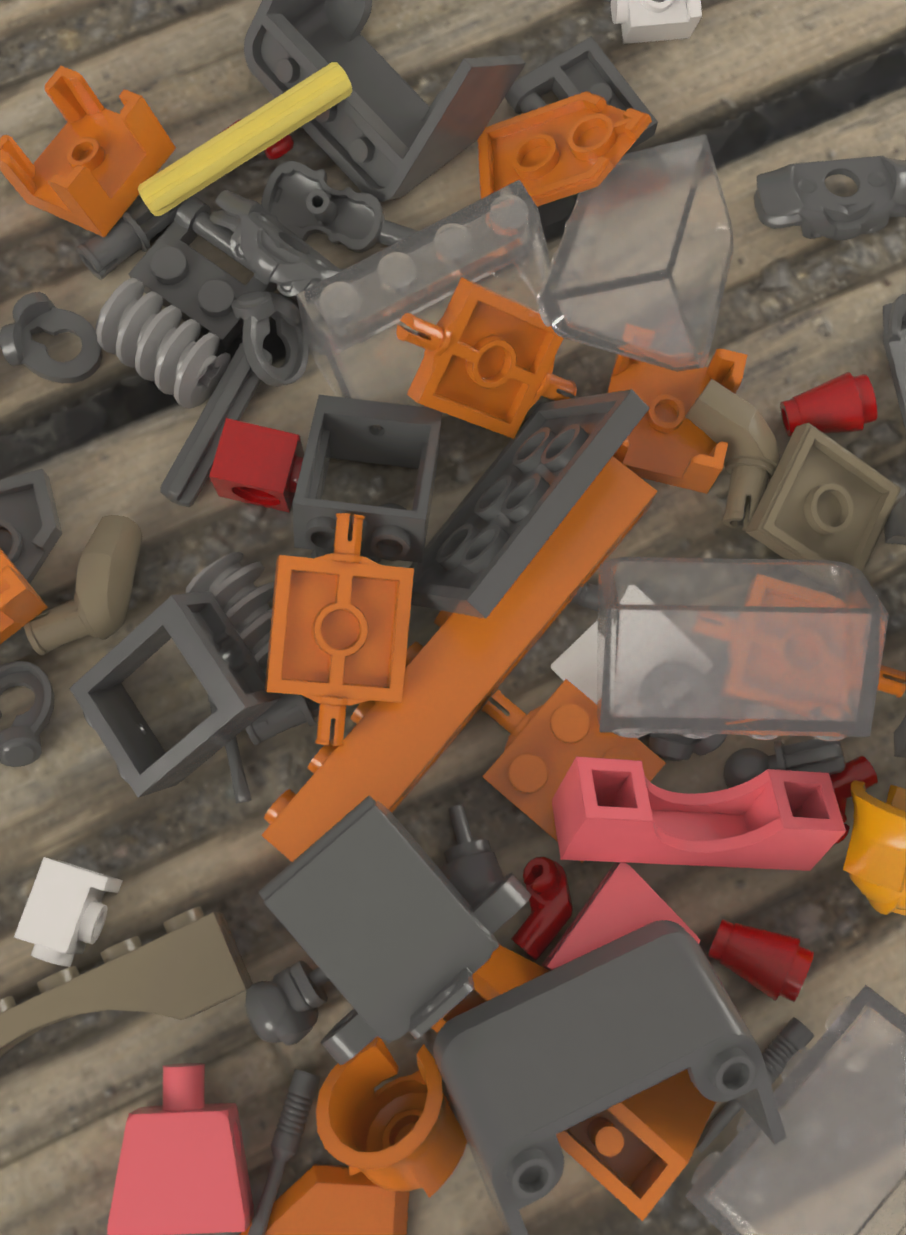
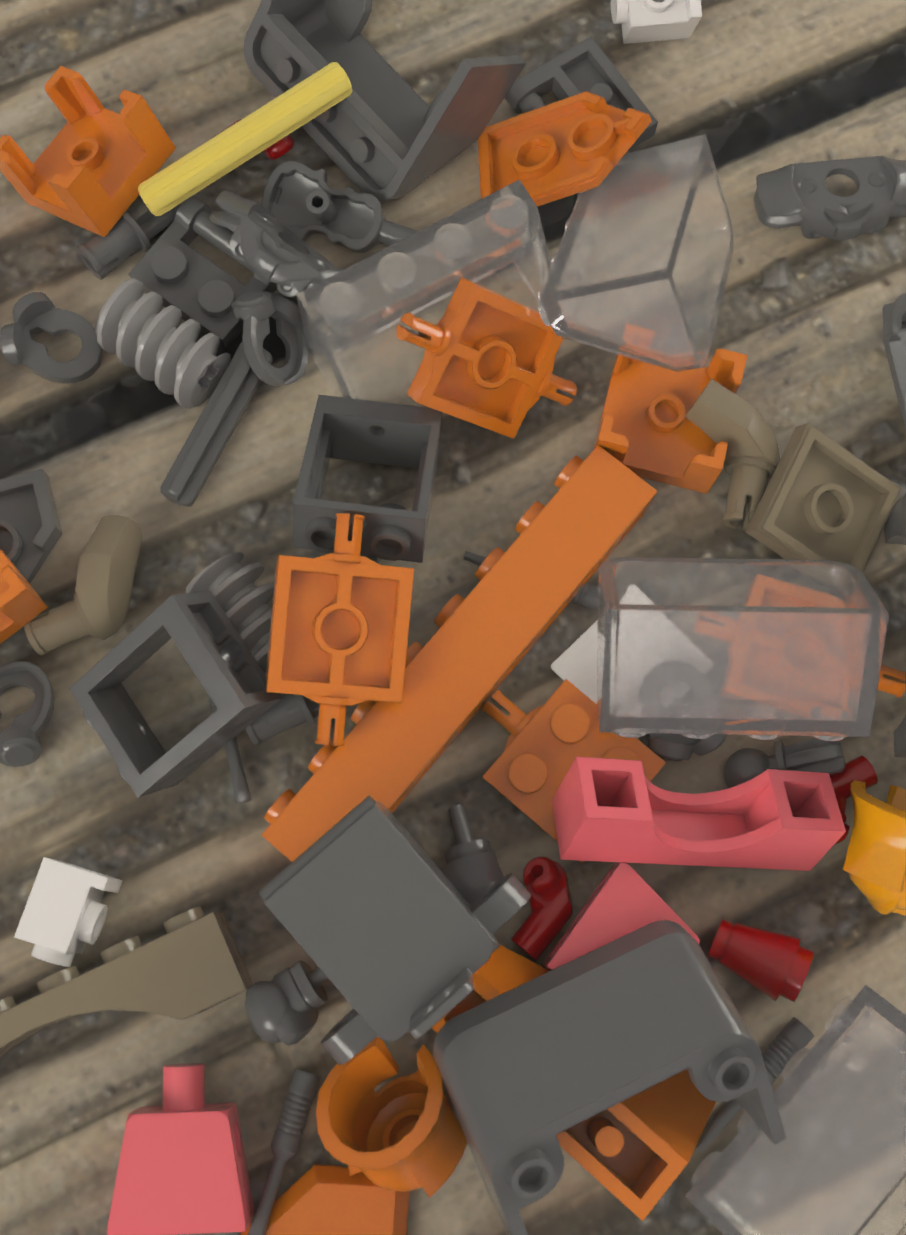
red brick [209,418,304,513] -> none
dark grey plate [409,389,650,619] -> none
red cone [780,372,878,437] -> none

